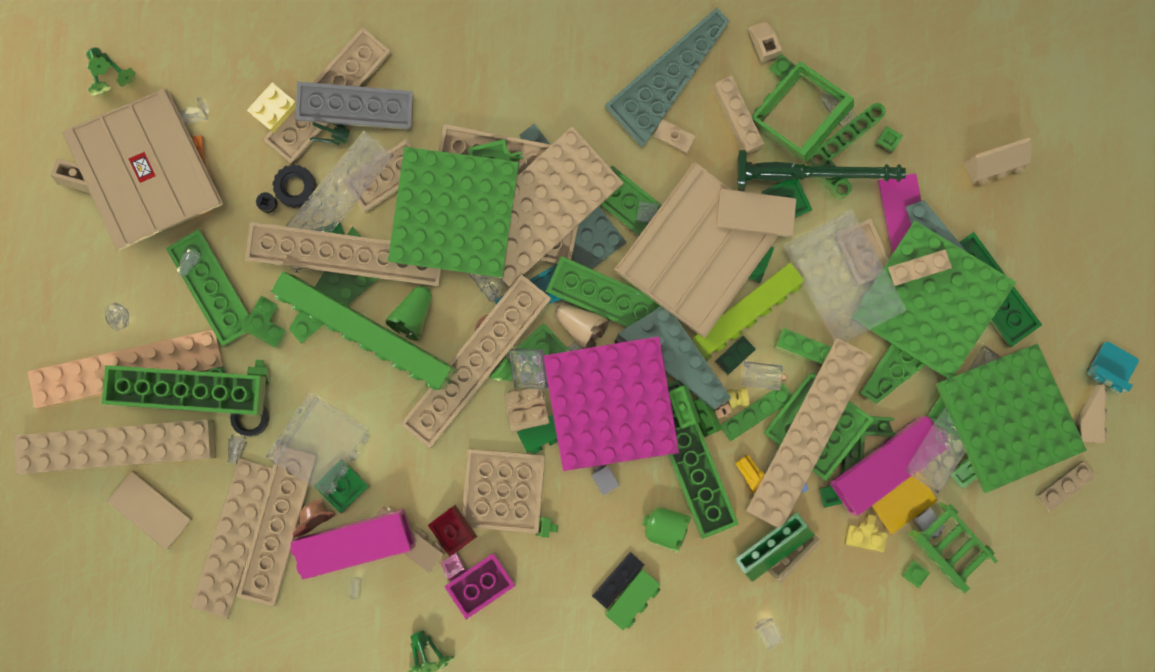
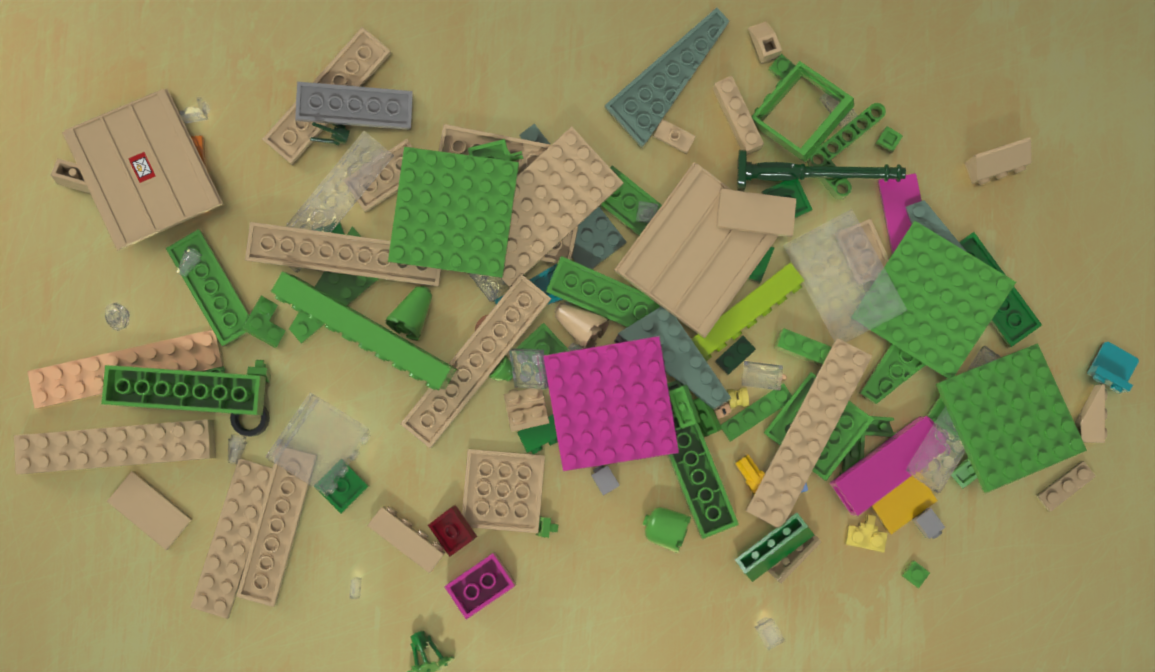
bright green plant [86,47,136,95] -> none
light yellow plate [247,83,296,133] -> none
black wheel [256,192,278,214] -> none
black tyre [272,164,317,208] -> none
dark pink brick [290,509,416,580] -> none
nougat piece [292,499,335,537] -> none
bright pink plate [440,553,467,581] -> none
black tile [592,552,645,609] -> none
bright green brick [605,569,661,630] -> none
green plate [819,486,843,508] -> none
tan plate [888,249,952,286] -> none
bright green fence [908,502,998,594] -> none

